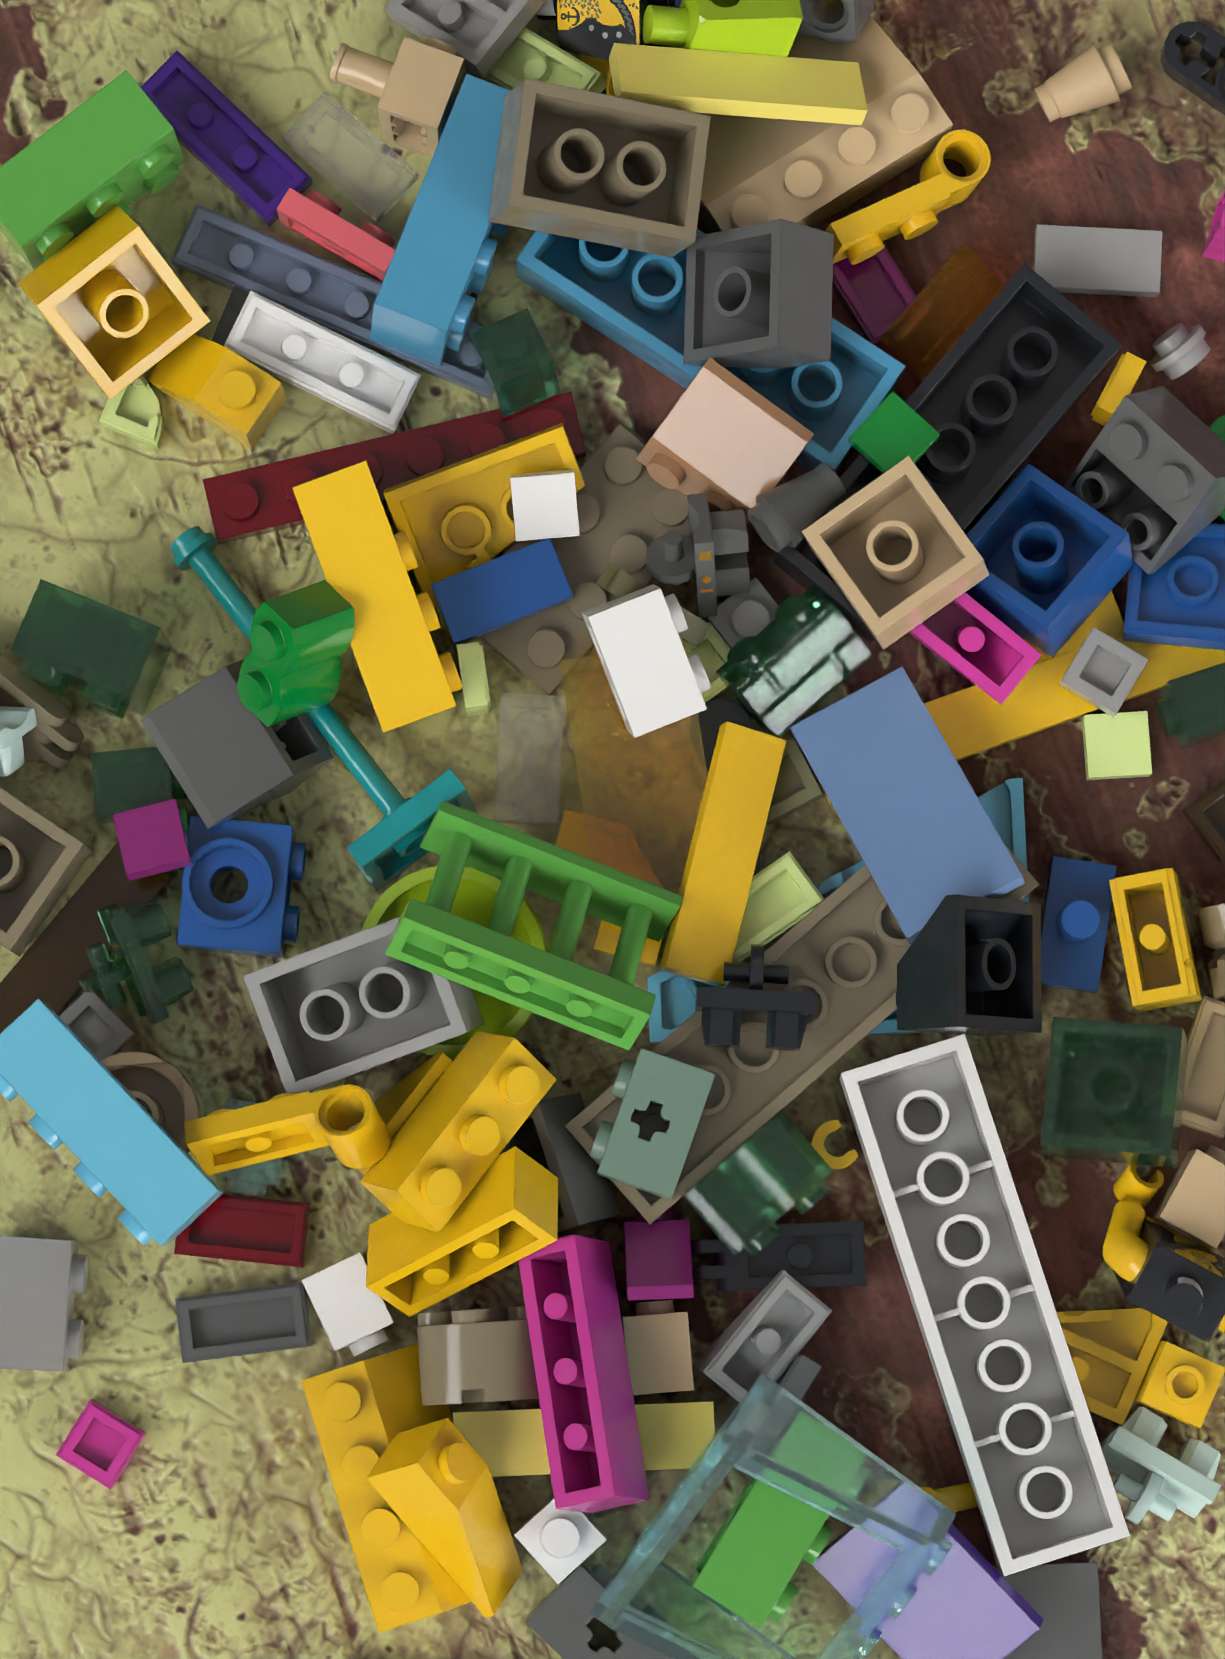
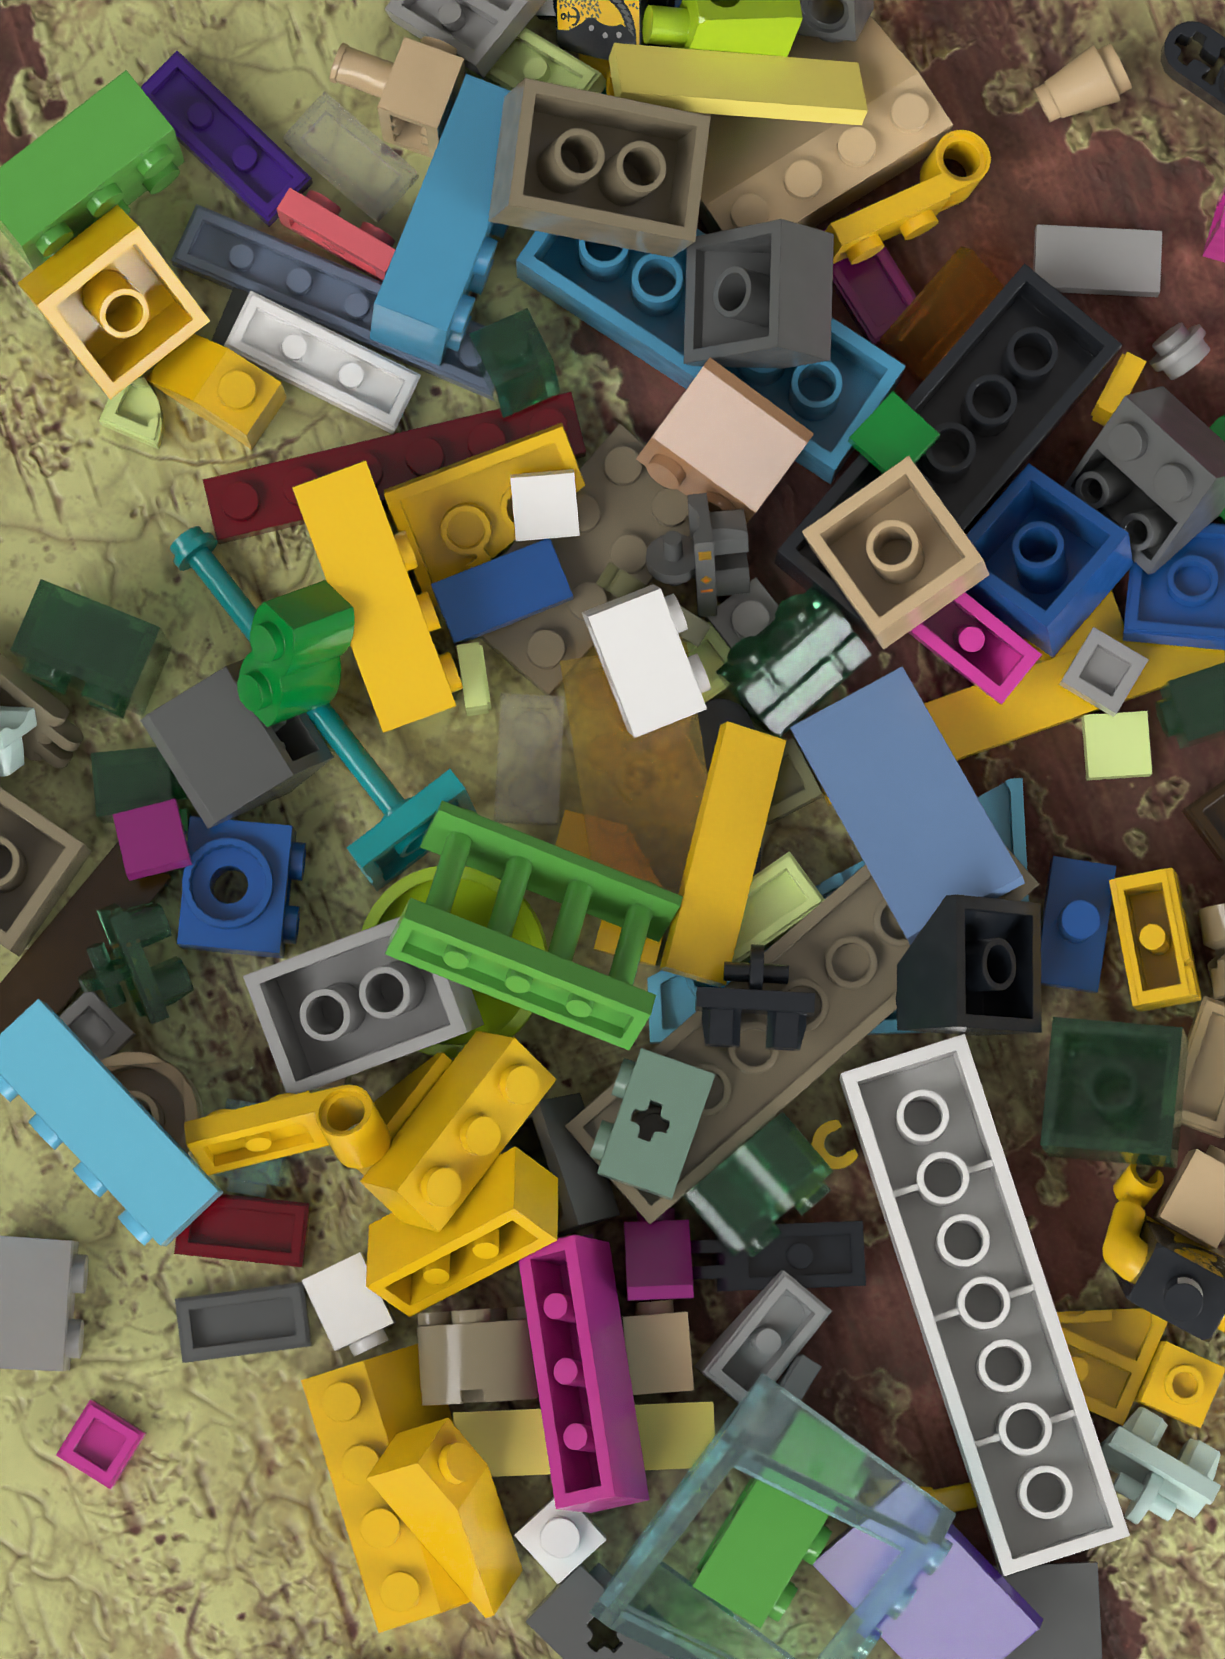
dark grey cone [747,462,846,552] -> none

